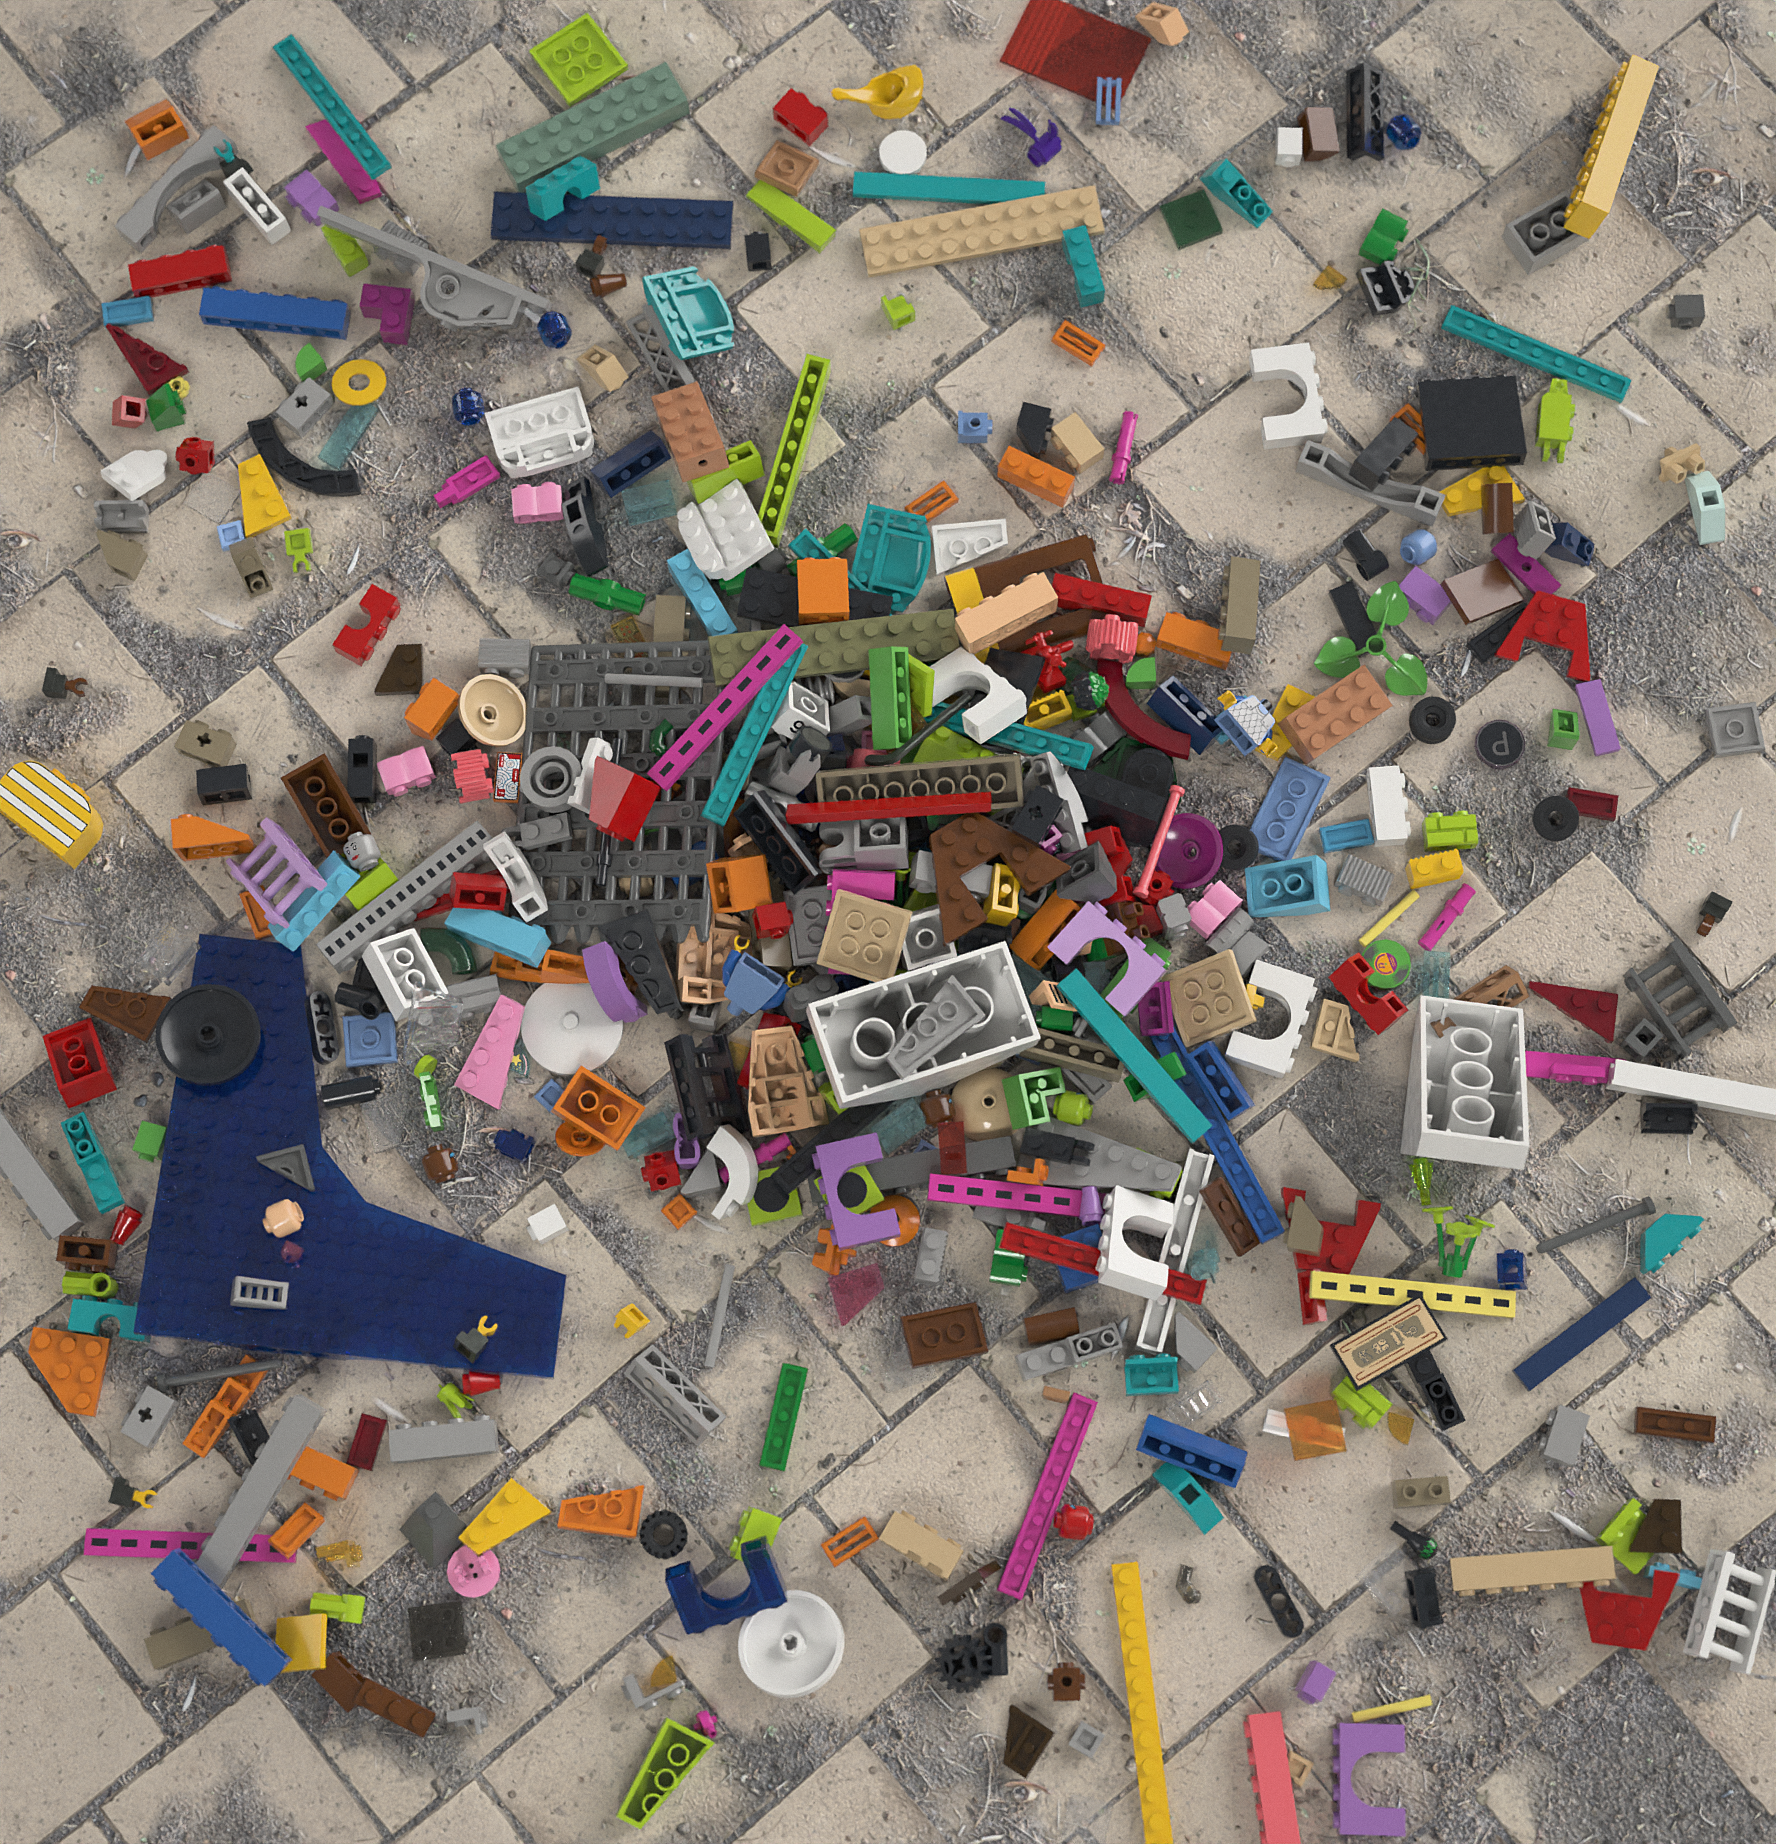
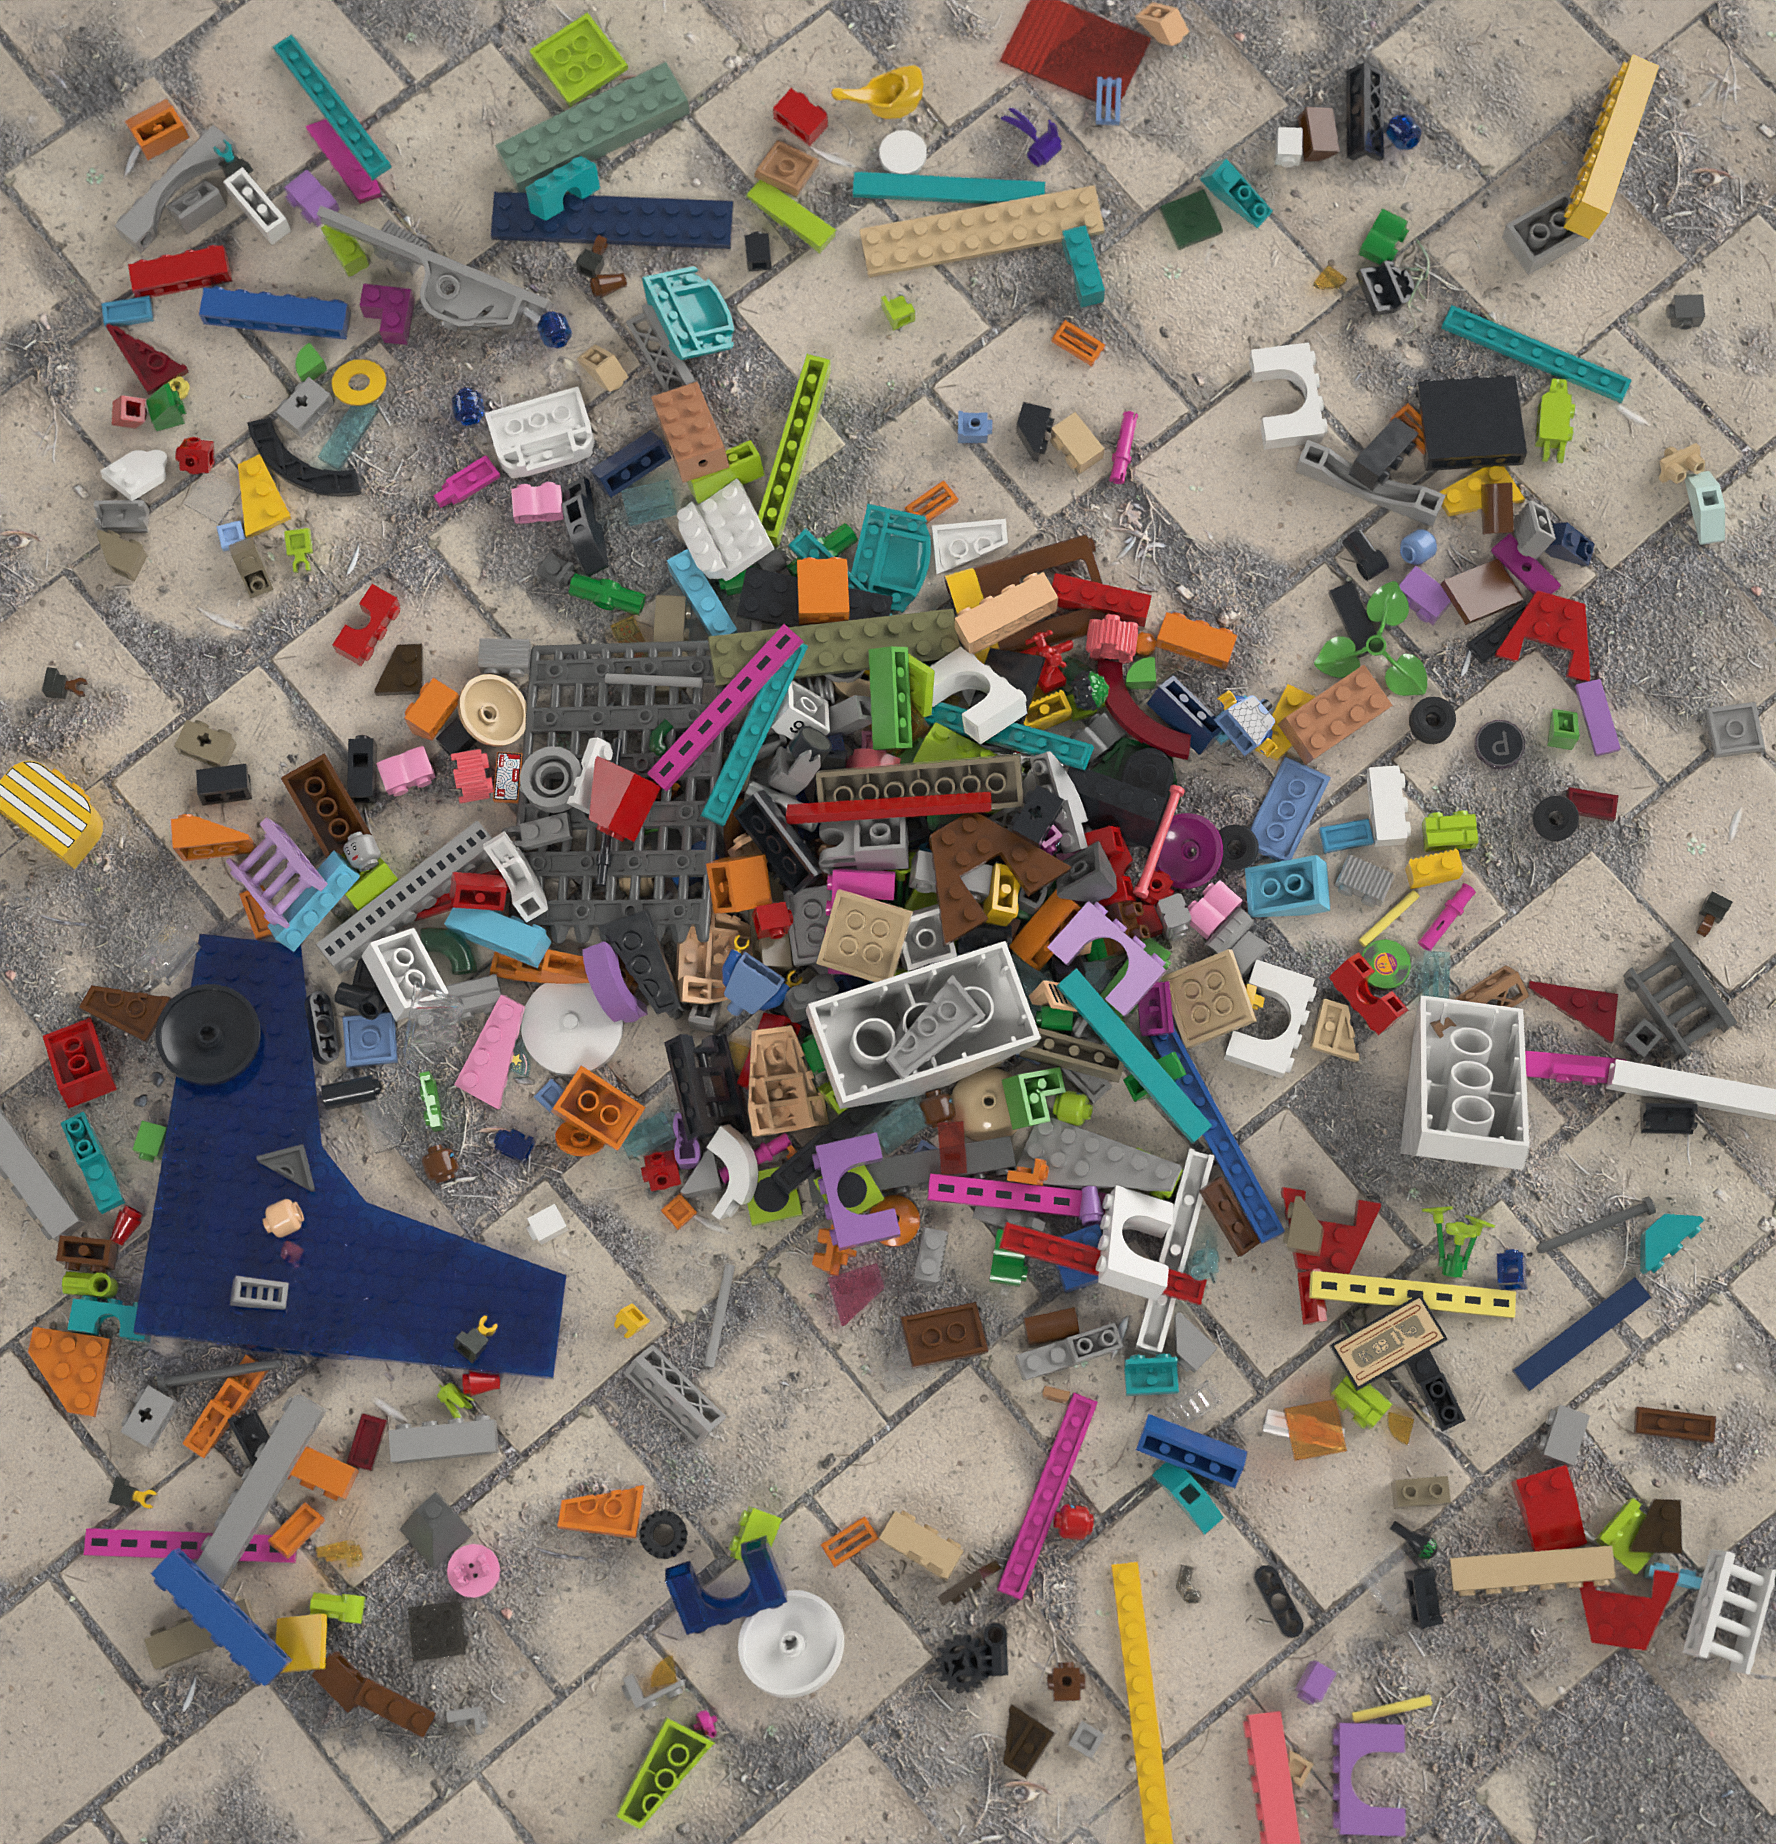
lime tile [414,1054,437,1079] -> none
yellow wing [458,1478,551,1557] -> none
green tile [759,1363,808,1472] -> none
pearl dark grey piece [864,693,972,766] -> none
orange brick [997,446,1075,508] -> none
black hinge [1020,1127,1095,1166] -> none
blue brick [1186,1041,1255,1121] -> none
dark tan brick [1218,556,1261,655] -> none
clear neon green cone [1408,1157,1434,1206] -> none
none -> red slope [1511,1465,1587,1552]

